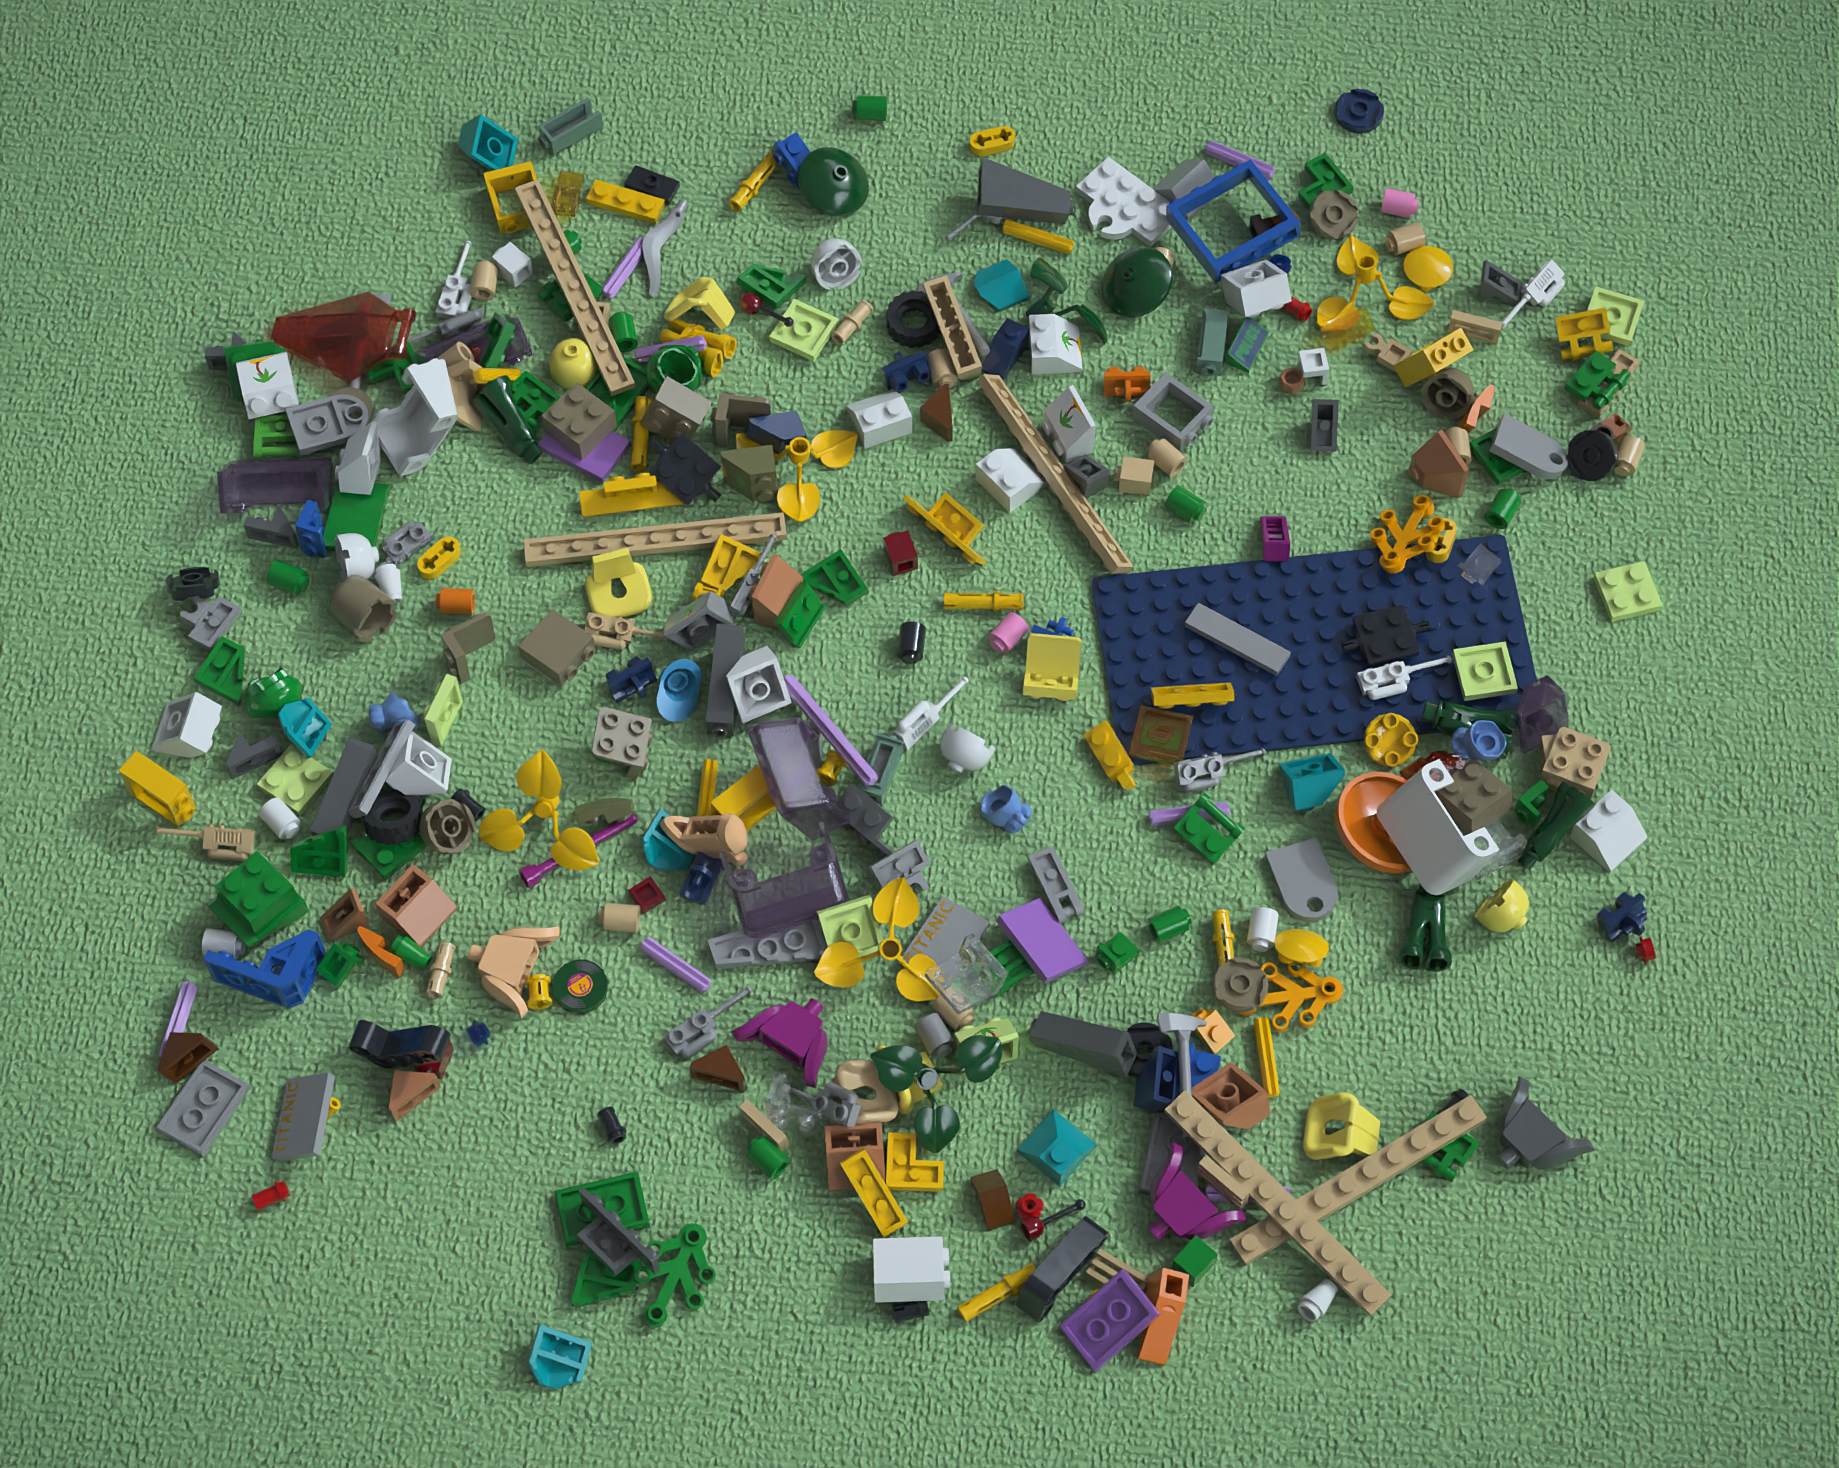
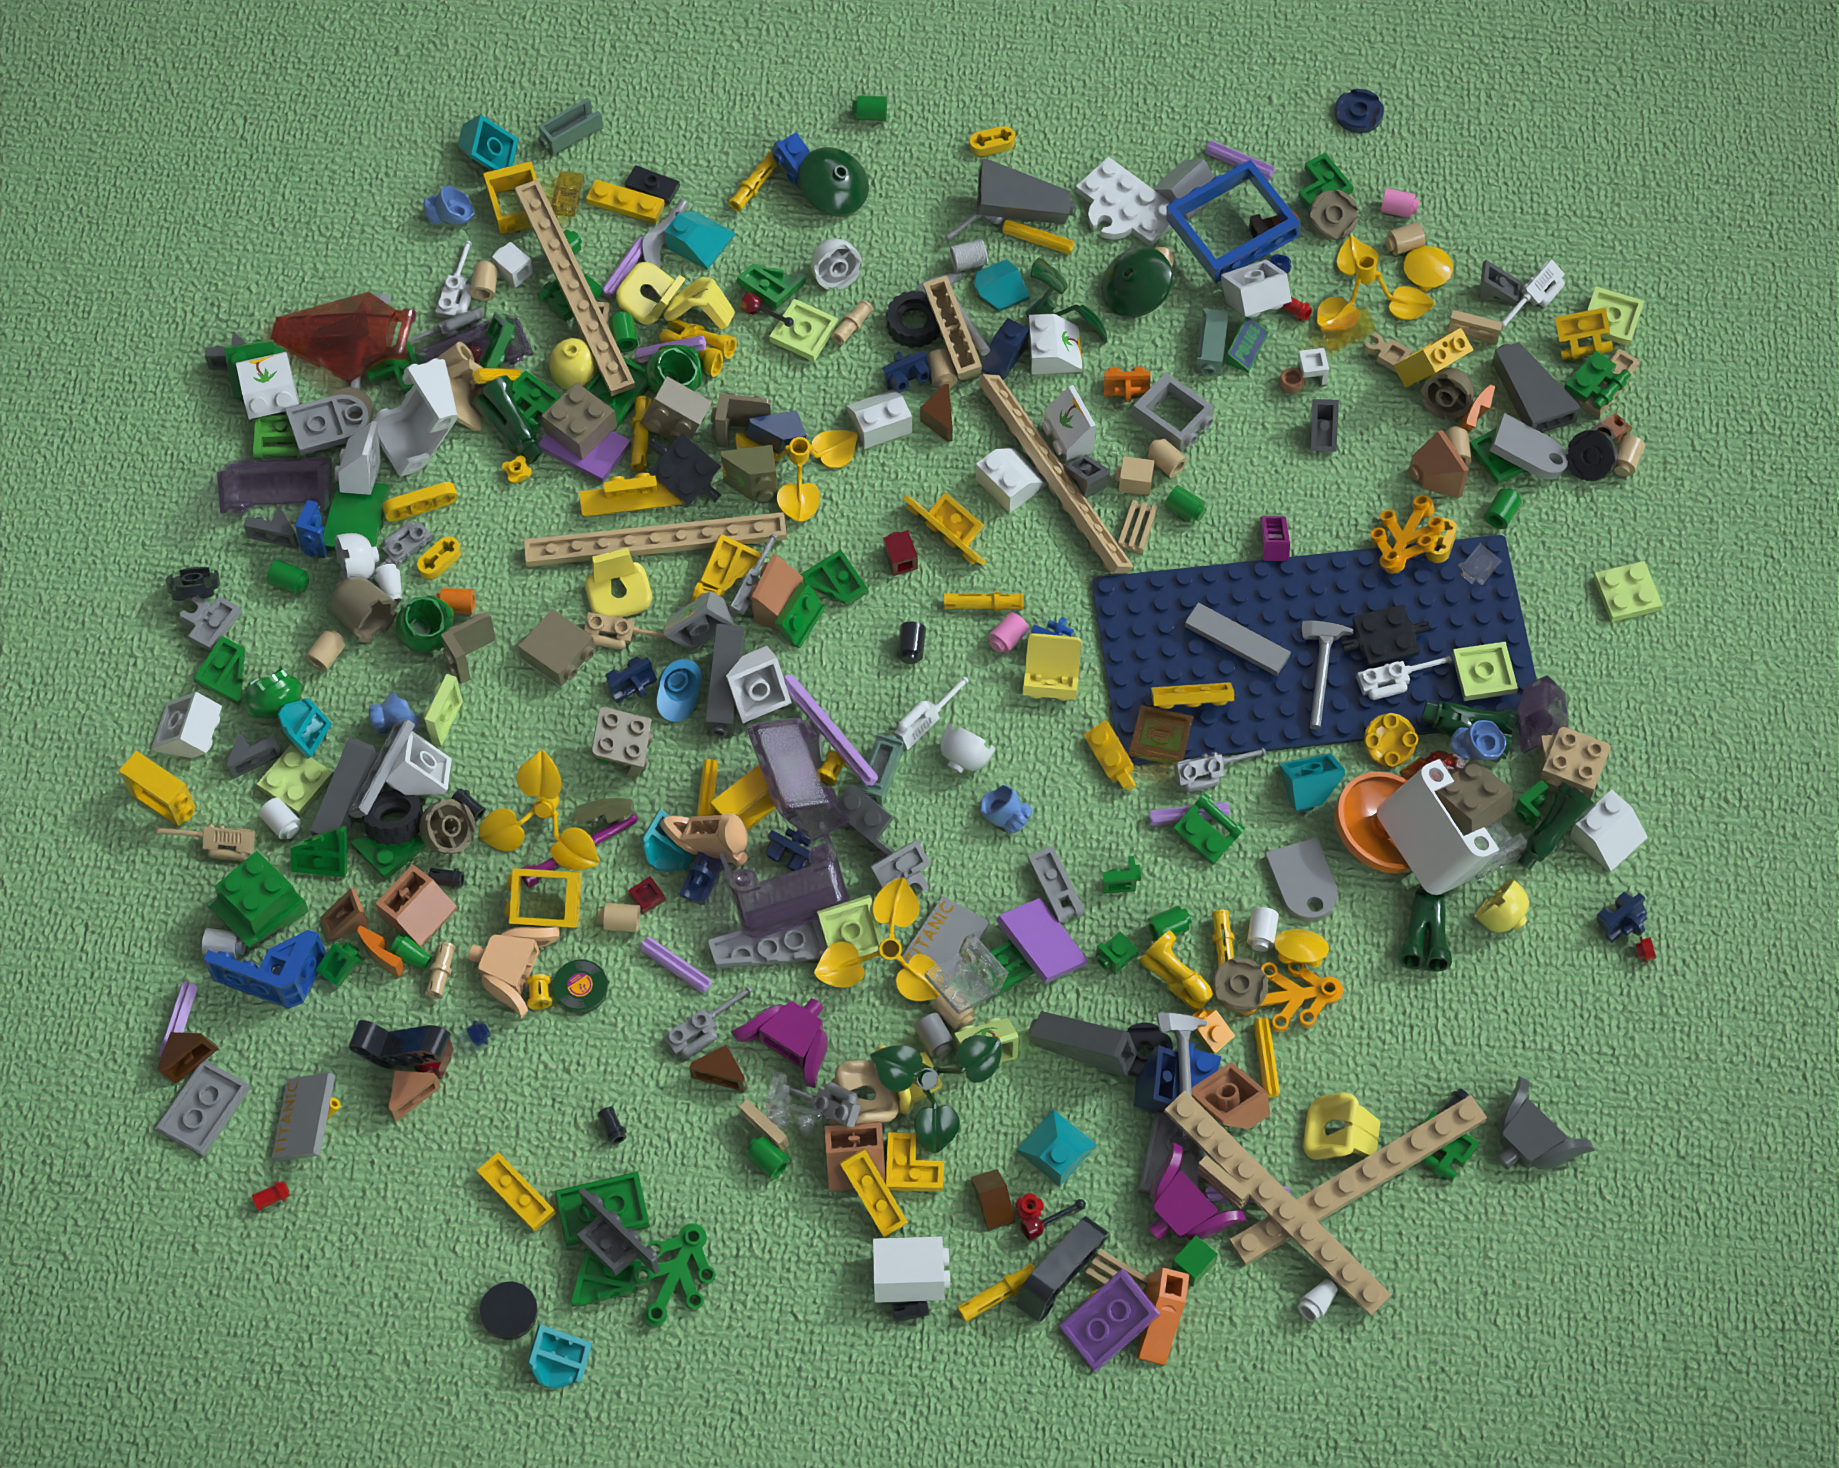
none -> tan brick [305,630,345,672]
none -> yellow beam [382,482,458,521]
none -> green helmet [395,595,454,653]
none -> medium blue hair [424,186,474,225]
none -> black pin [428,867,465,890]
none -> yellow plate [476,1152,556,1233]
none -> black tile [480,1281,538,1340]
none -> yellow plate [502,456,532,483]
none -> yellow window [505,868,582,928]
none -> light yellow piece [616,262,685,325]
none -> teal slope [664,210,735,270]
none -> dark blue hips [765,826,817,875]
none -> white piece [950,239,988,272]
none -> green bracket [1102,856,1141,894]
none -> tan tile [1118,500,1158,555]
none -> yellow piece [1139,930,1213,1011]
none -> light grey piece [1302,621,1353,730]
none -> dark grey slope [1492,342,1580,433]

